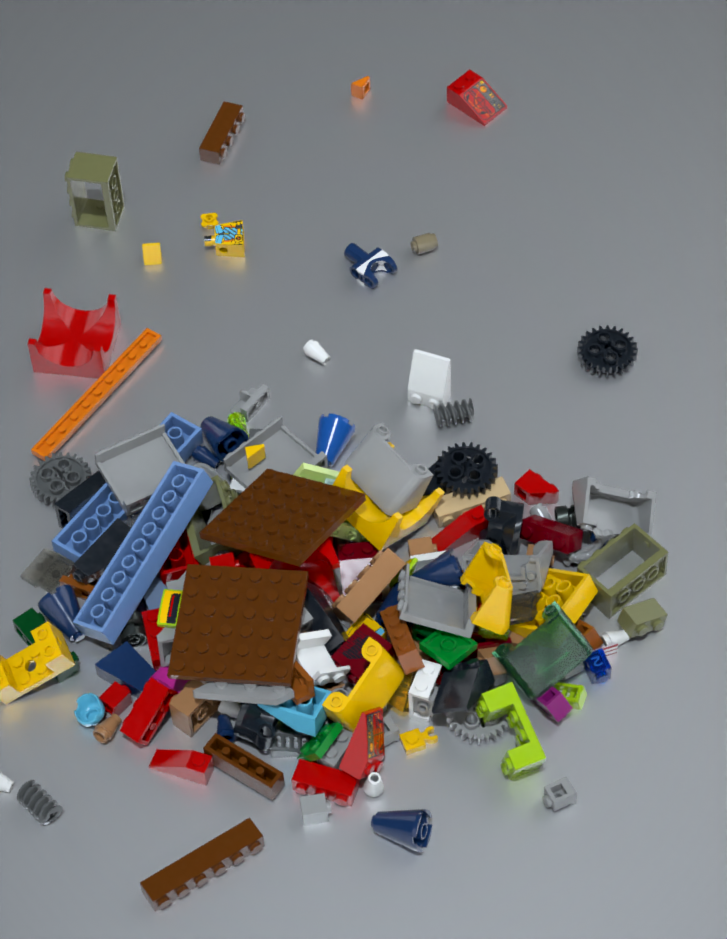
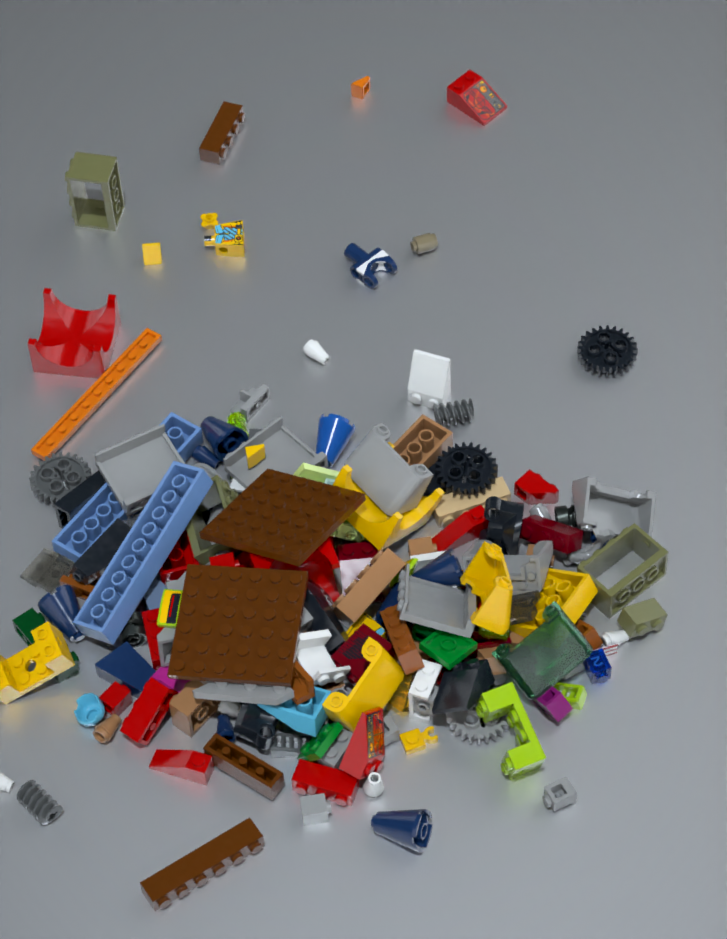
none -> medium nougat brick [393,414,453,468]

